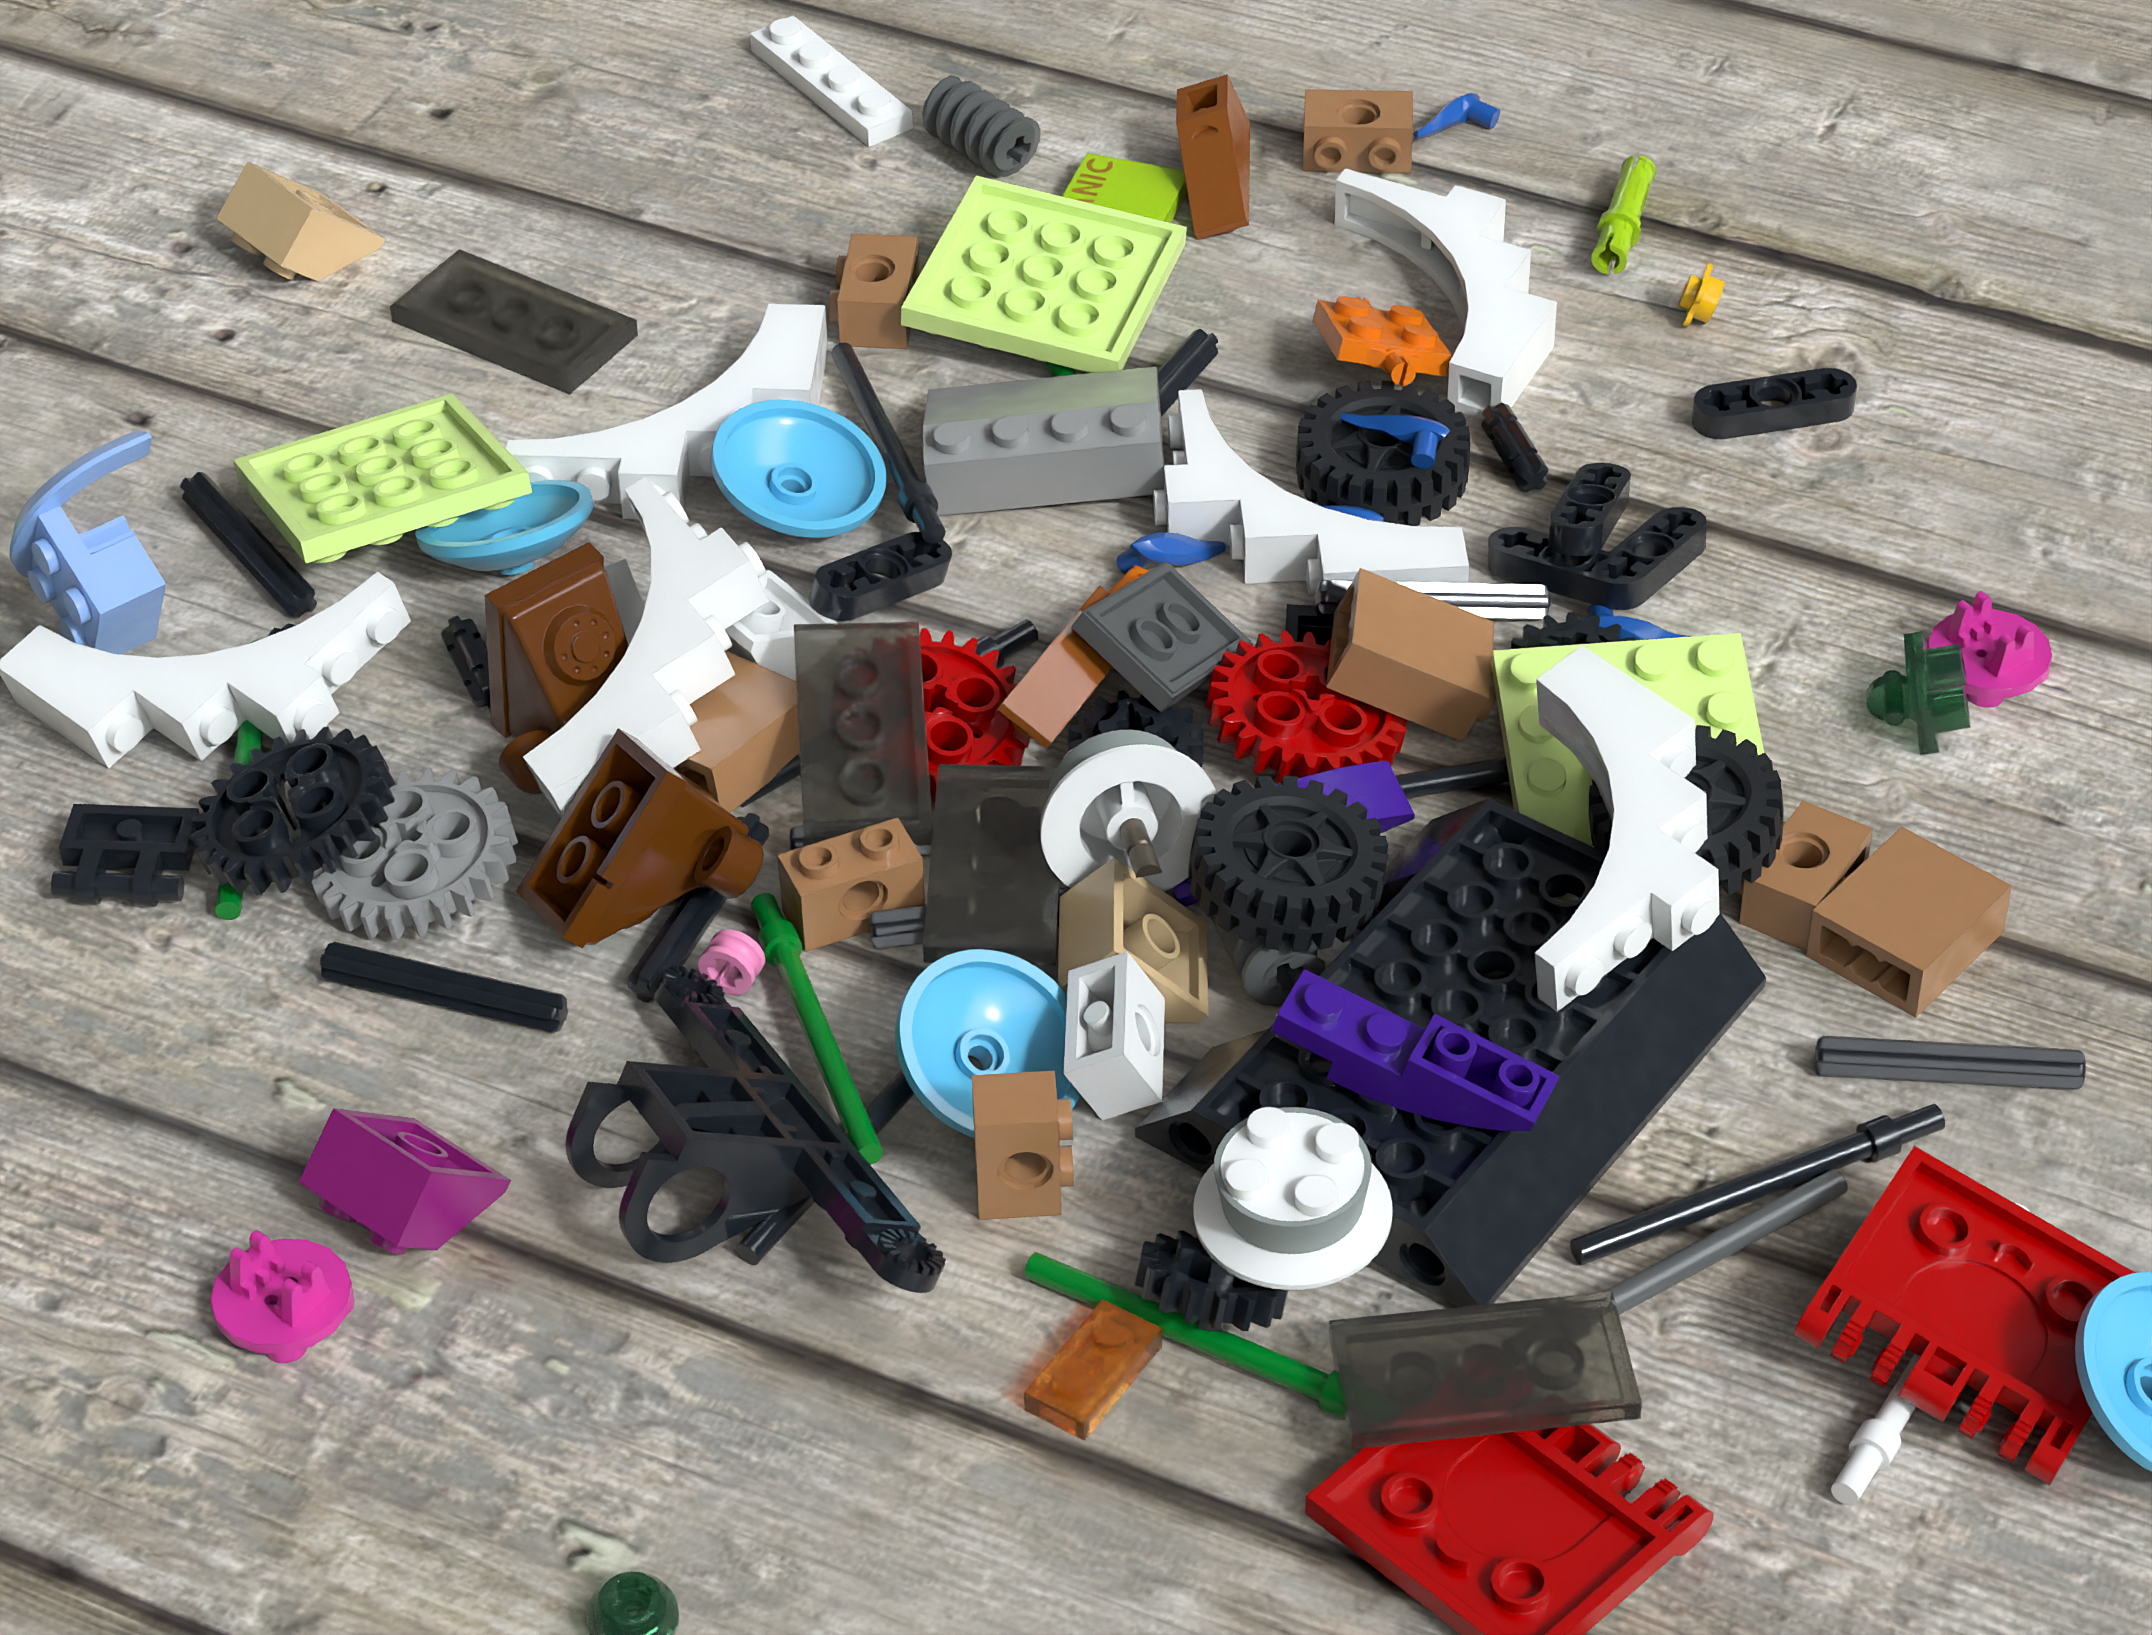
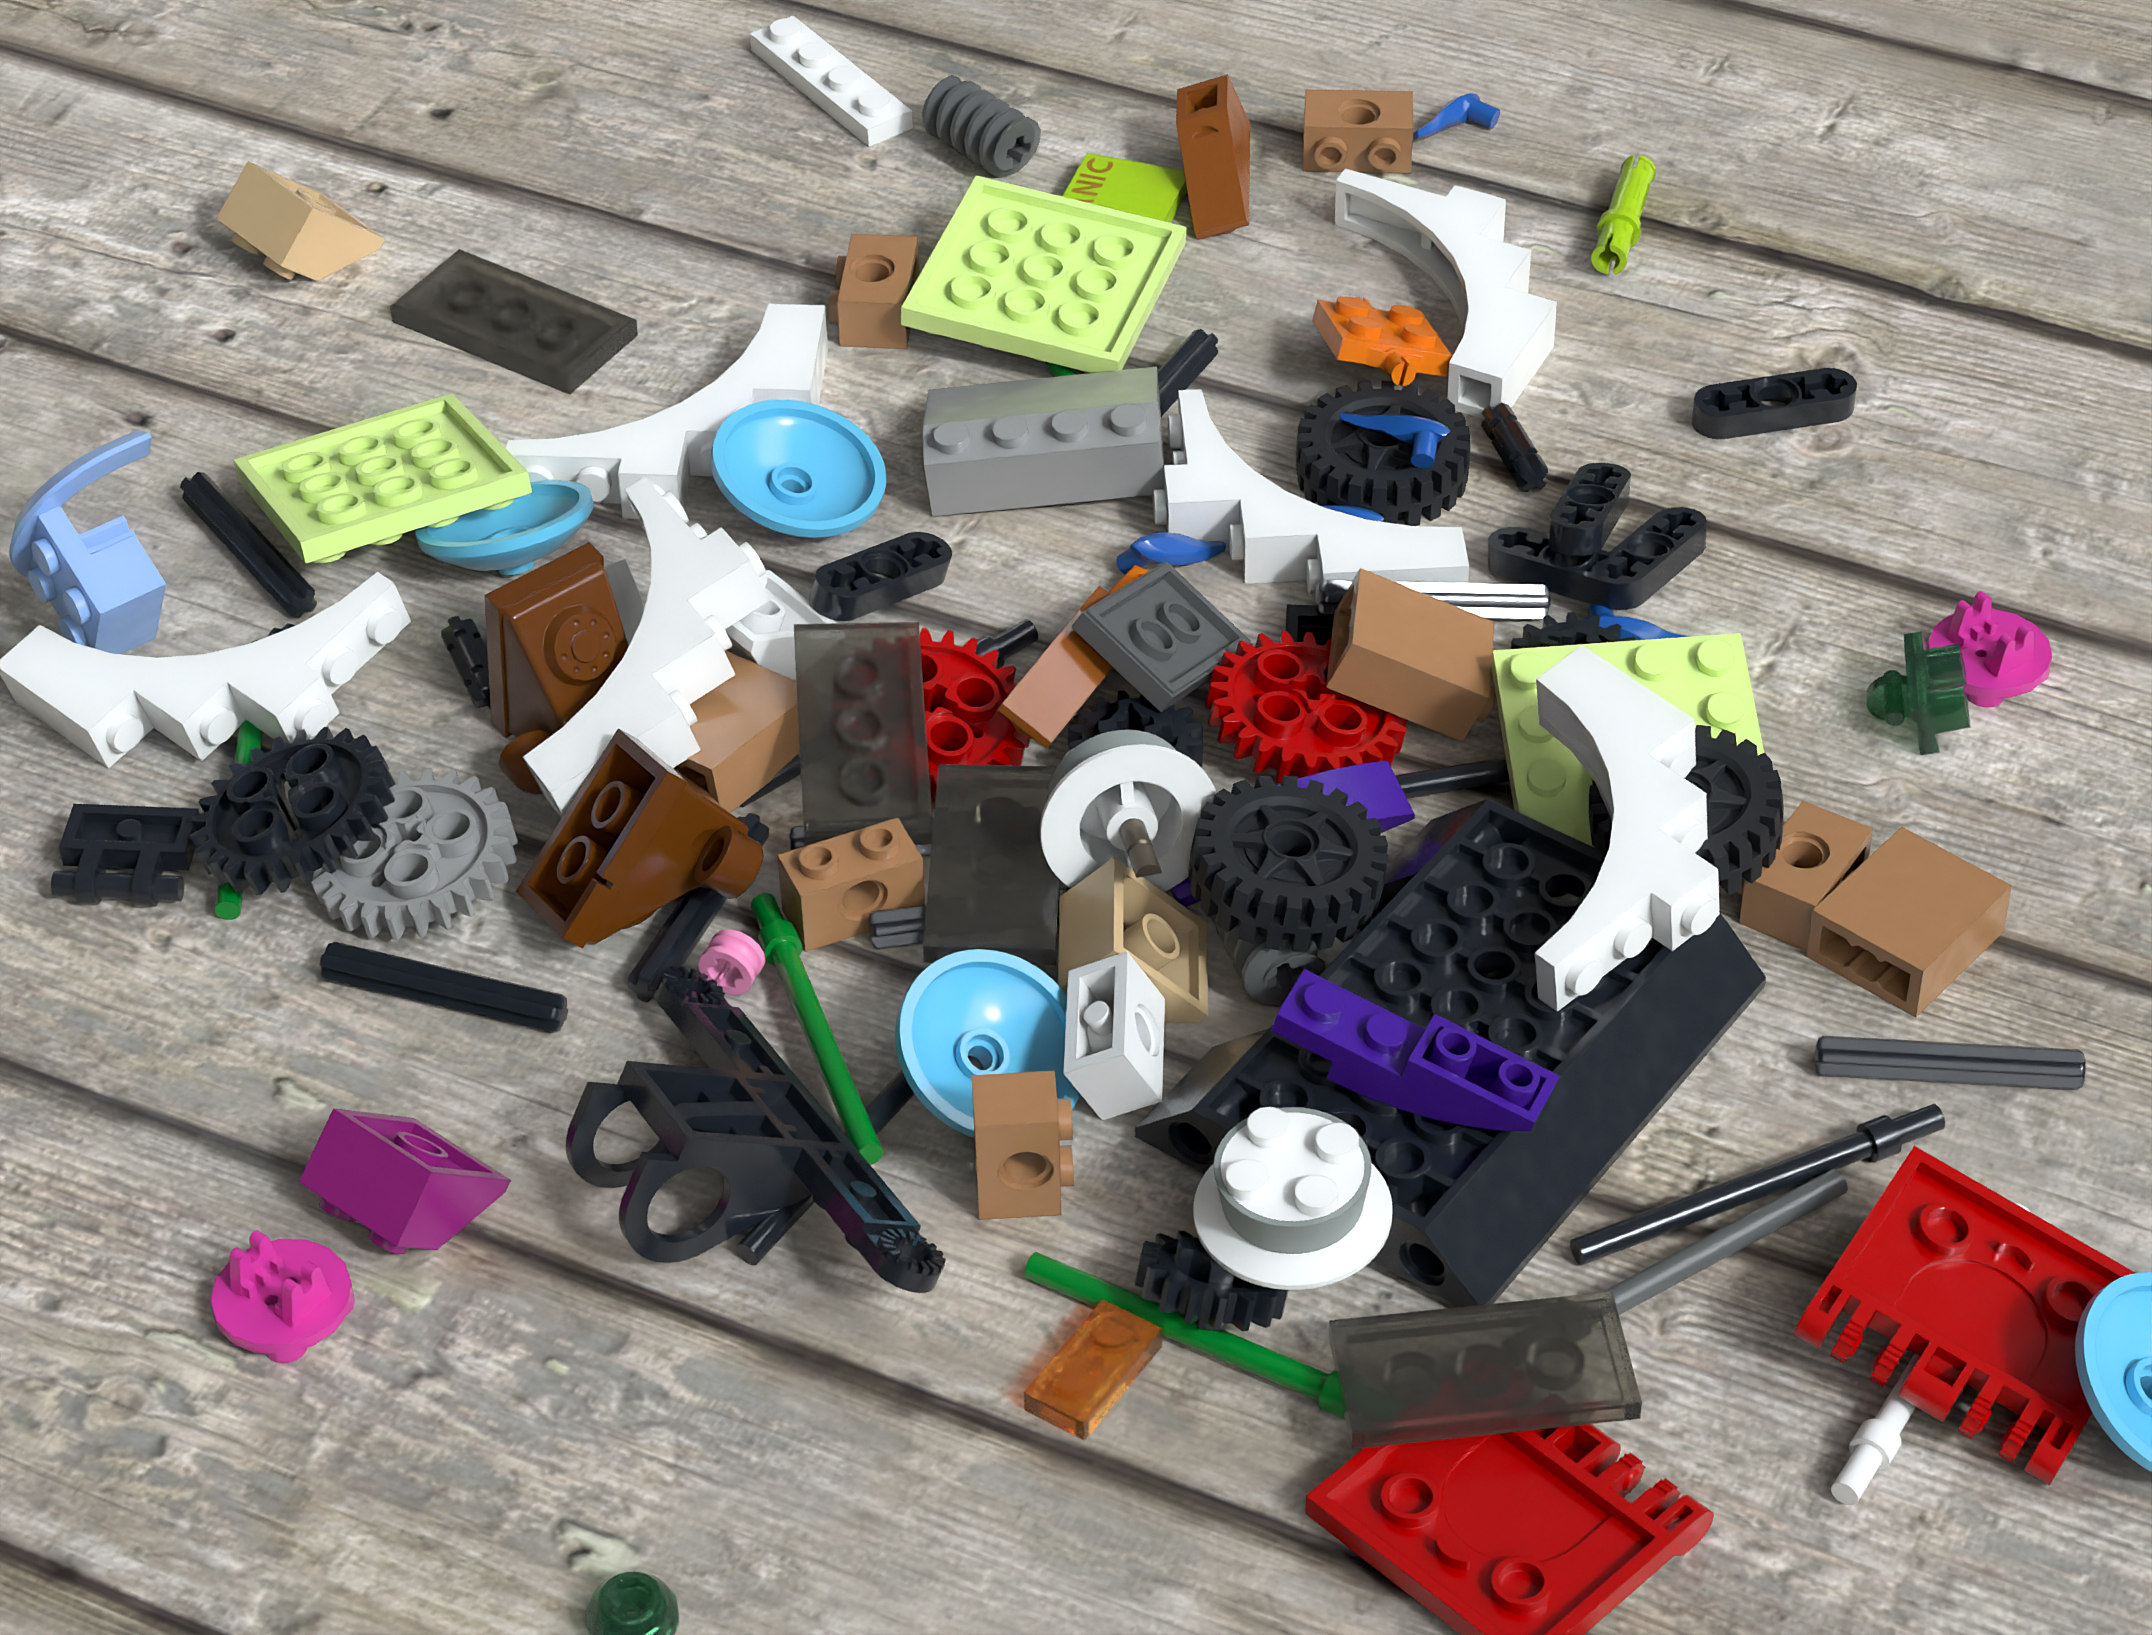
black bar [831,342,946,544] -> none
yellow plate [1678,263,1725,328] -> none

